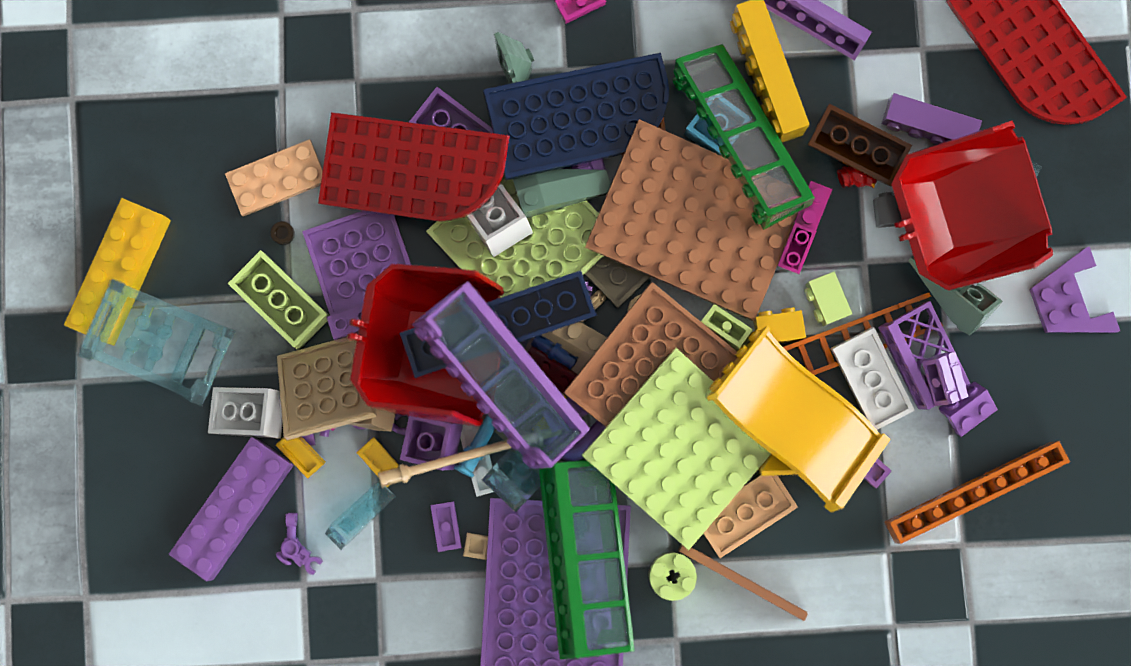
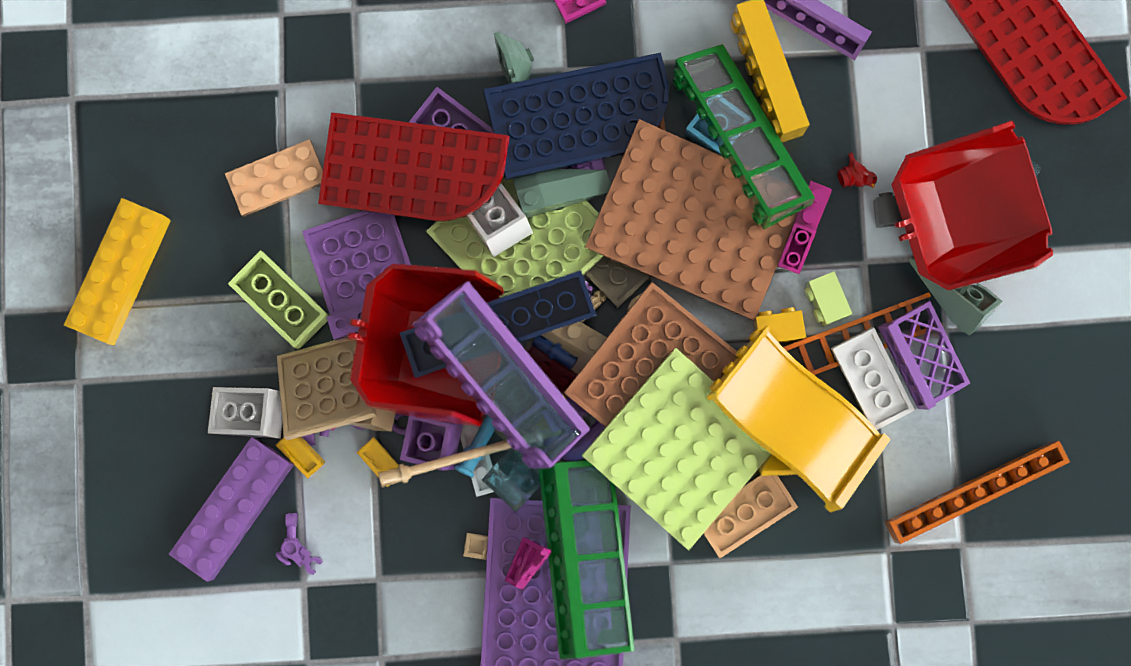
clear light blue windscreen [77,279,235,406] -> none
dark brown tile [270,221,295,245] -> none
clear light blue slope [325,481,396,550] -> none
medium lavender plate [430,501,462,552] -> none
yellowish green brick [648,552,697,601] -> none
nougat tile [677,544,808,621] -> none
yellowish green brick [701,304,753,351] -> none
reddish brown slope [808,104,912,187] -> none
medium lavender plate [864,458,891,488] -> none
medium lavender brick [881,93,982,145] -> none
medium lavender brick [922,351,968,406] -> none
medium lavender bracket [939,382,998,437] -> none
medium lavender wing [1029,246,1120,333] -> none
none -> dark pink wing [504,537,552,590]

